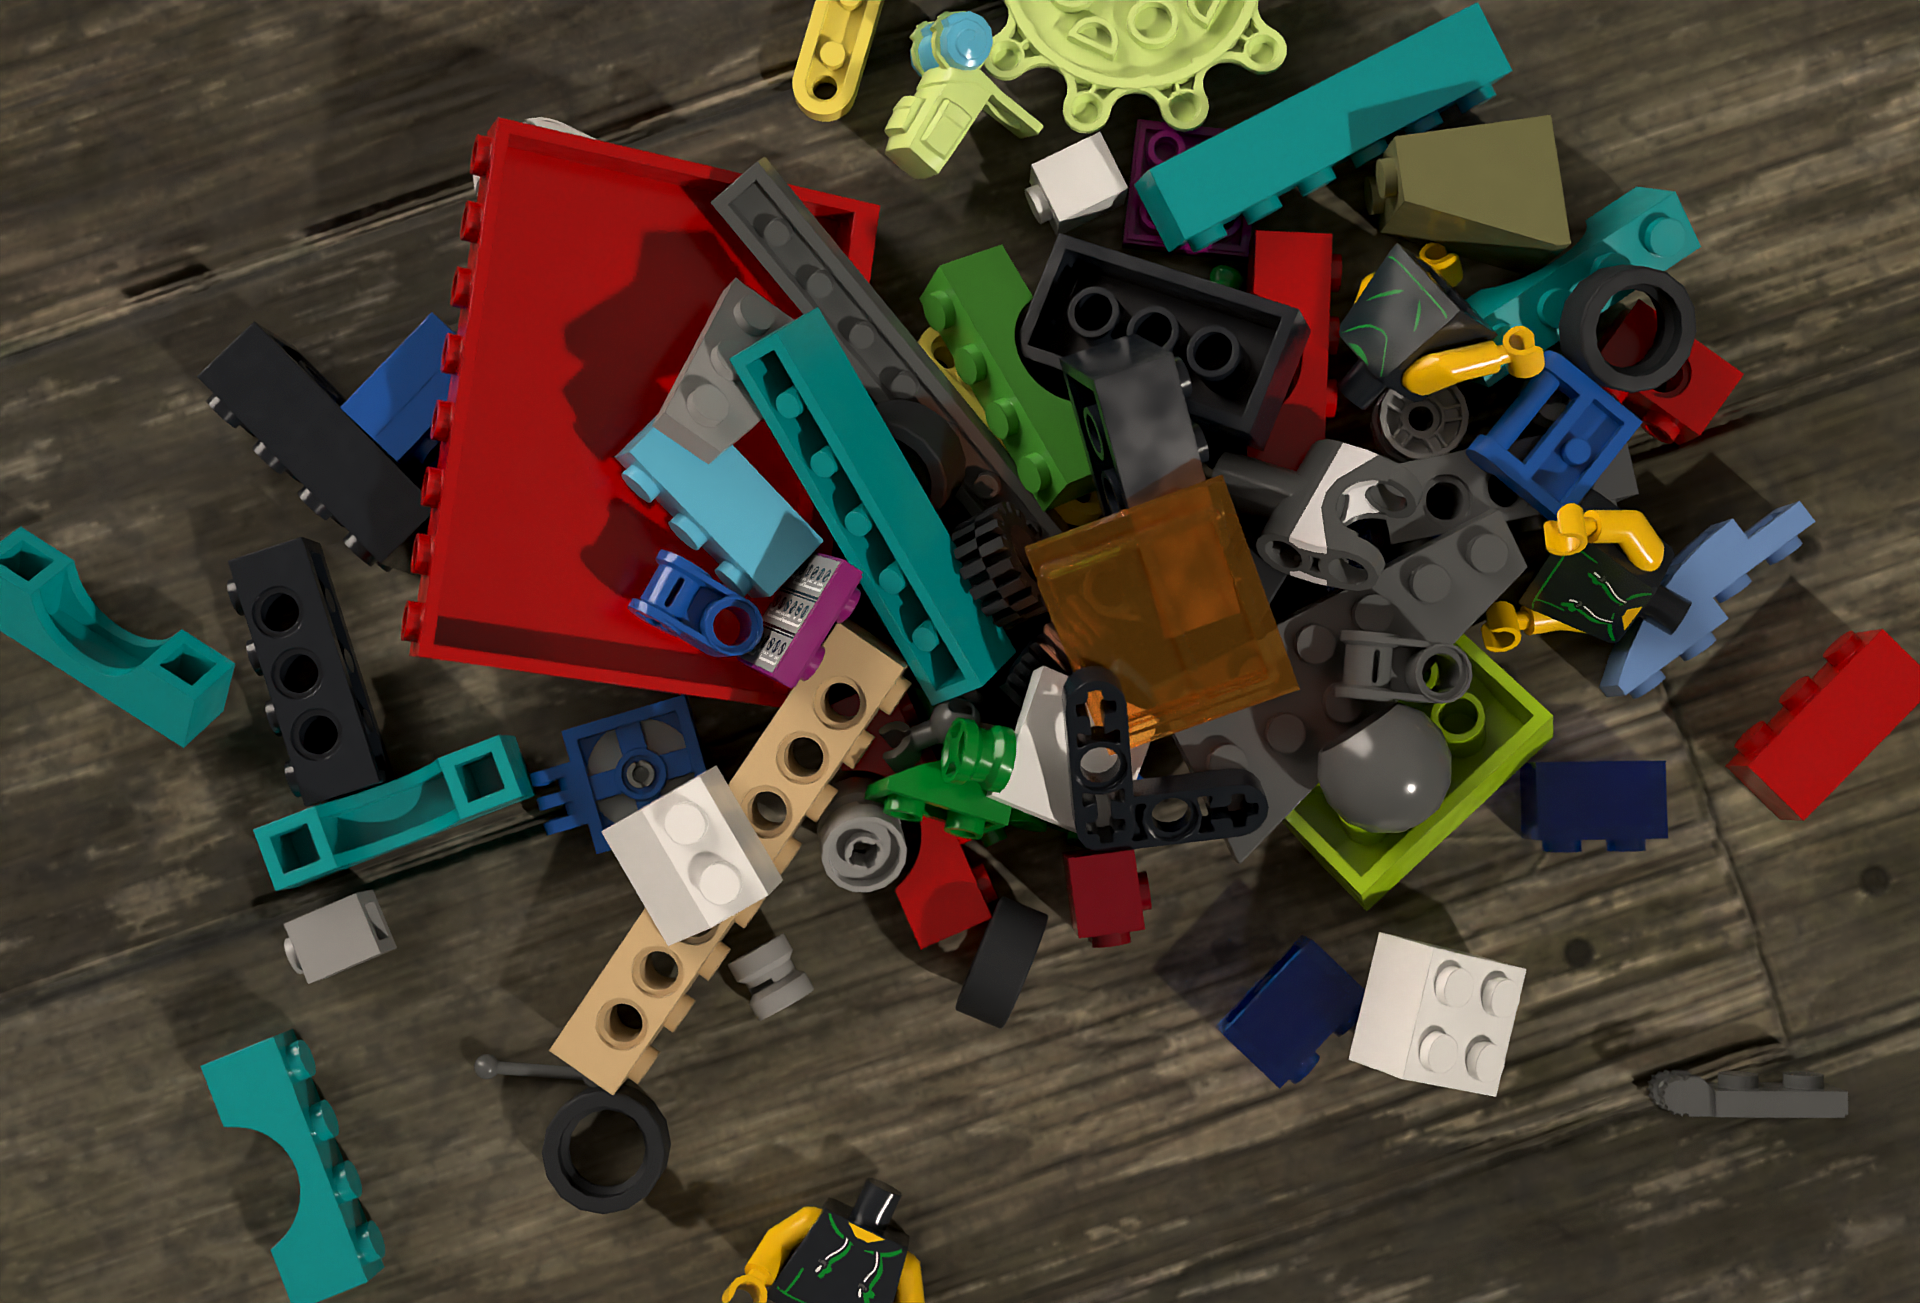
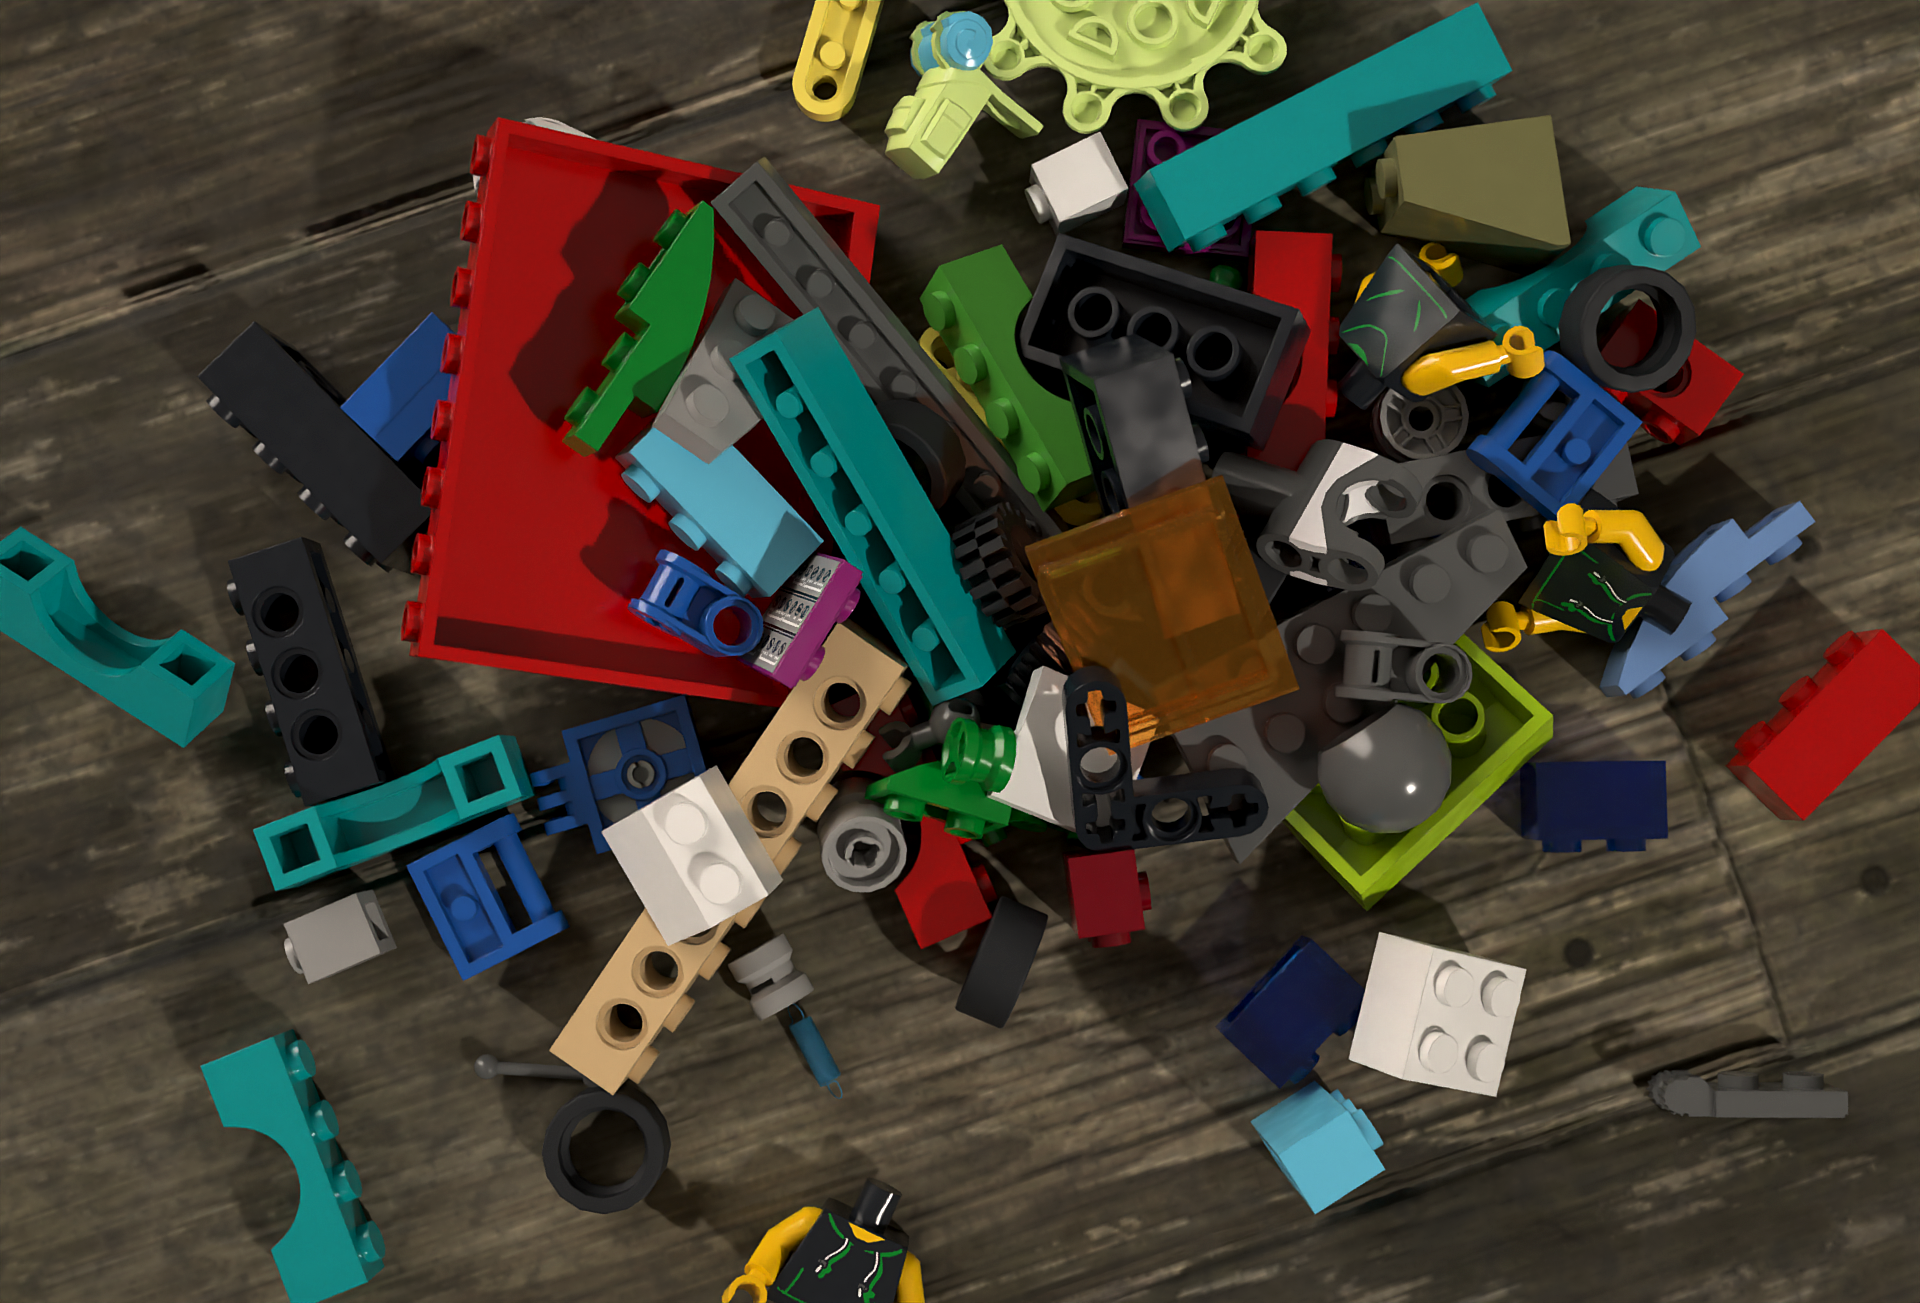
none -> blue plate [406,813,570,981]
none -> green slope [562,200,714,457]
none -> dark azure piece [788,1003,842,1099]
none -> medium azure brick [1250,1080,1385,1214]

